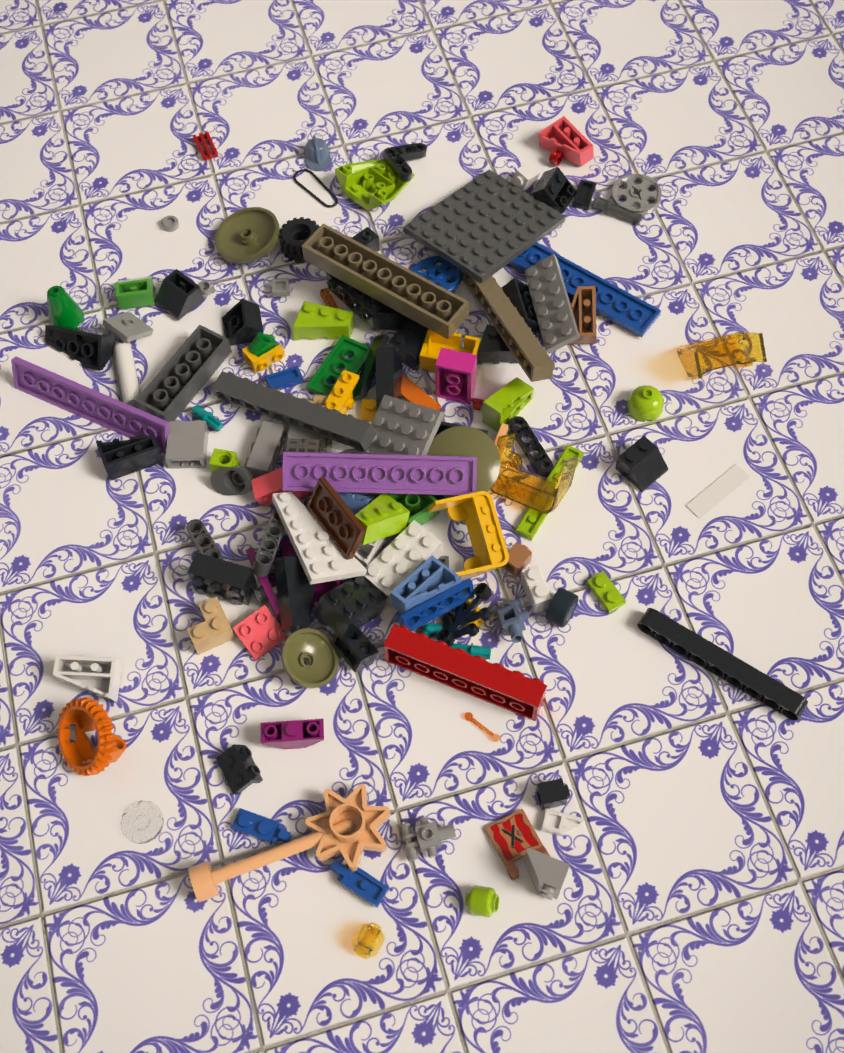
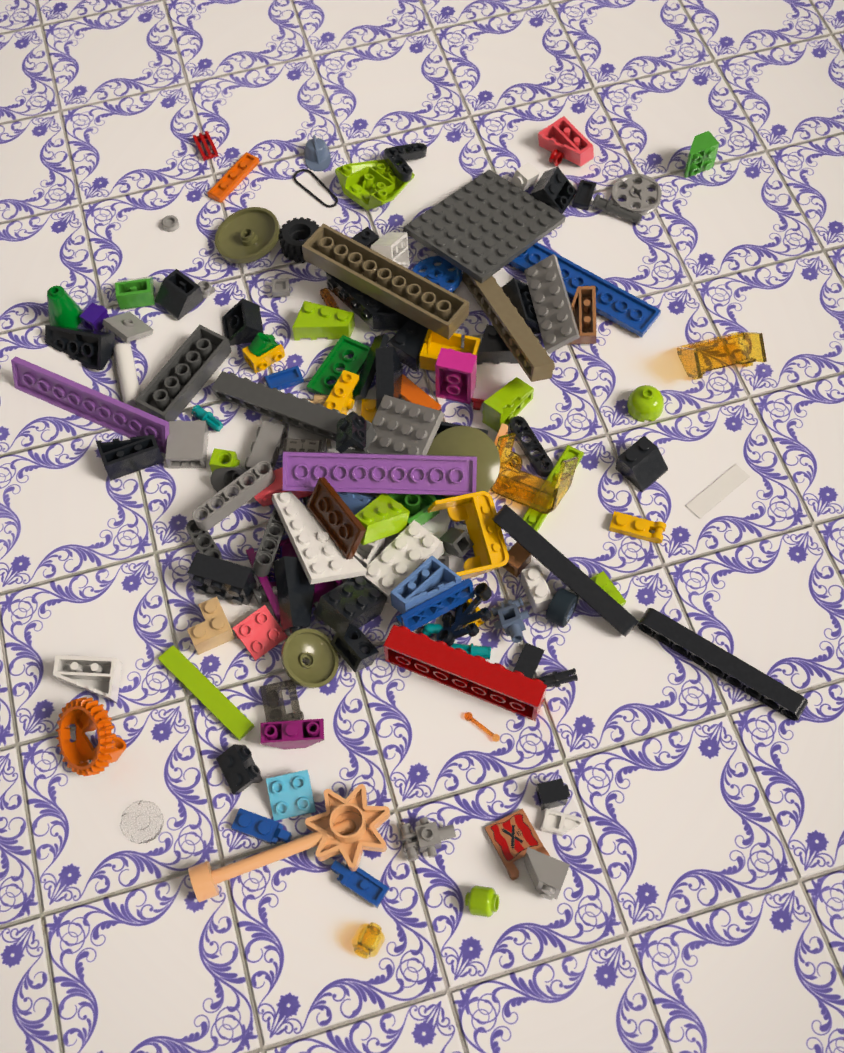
none -> dark purple brick [79,302,109,331]
none -> lime tile [158,645,254,741]
none -> light grey beam [192,461,275,531]
none -> orange tile [207,152,260,203]
none -> clear smoke plate [260,679,304,722]
none -> medium azure hinge [266,769,316,821]
none -> black bracket [336,411,367,454]
none -> white wedge [370,232,410,266]
none -> dark grey brick [439,527,474,558]
none -> black beam [492,504,639,637]
none -> black tile [513,643,545,679]
none -> black pin [535,668,578,688]
none -> yellow plate [609,511,666,544]
none -> bright green slope [684,131,719,178]

